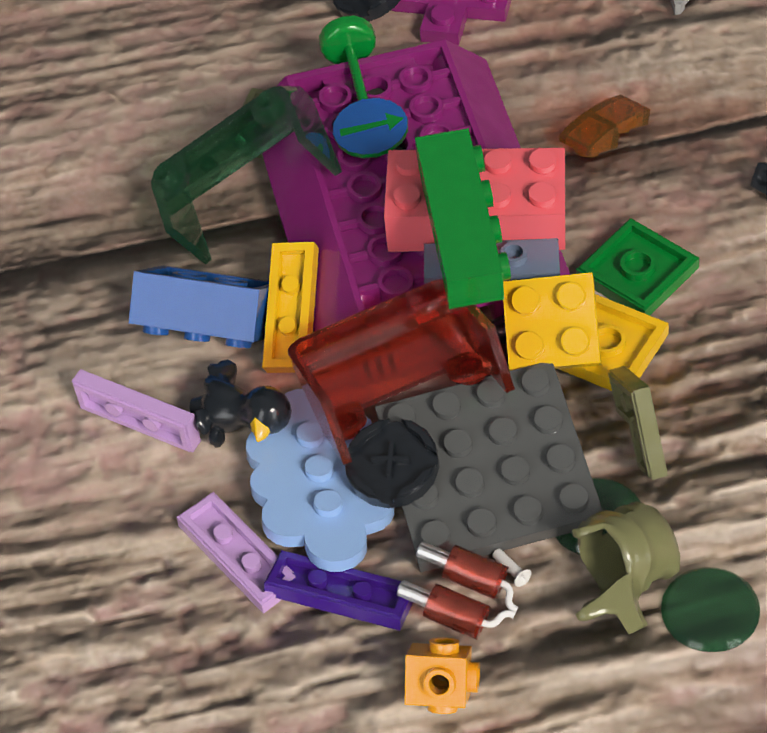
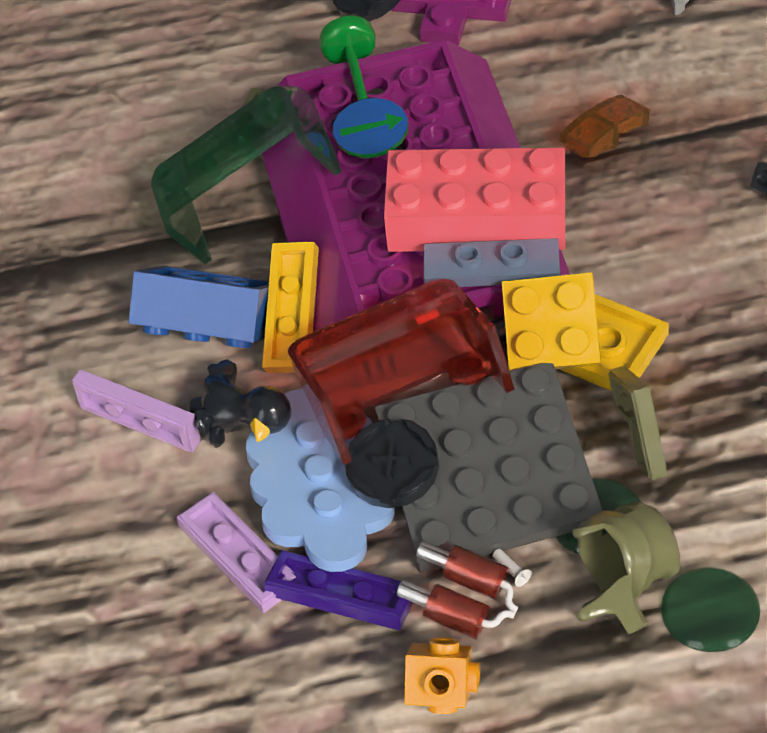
green brick [415,128,511,309] -> none
green tile [576,218,699,315] -> none

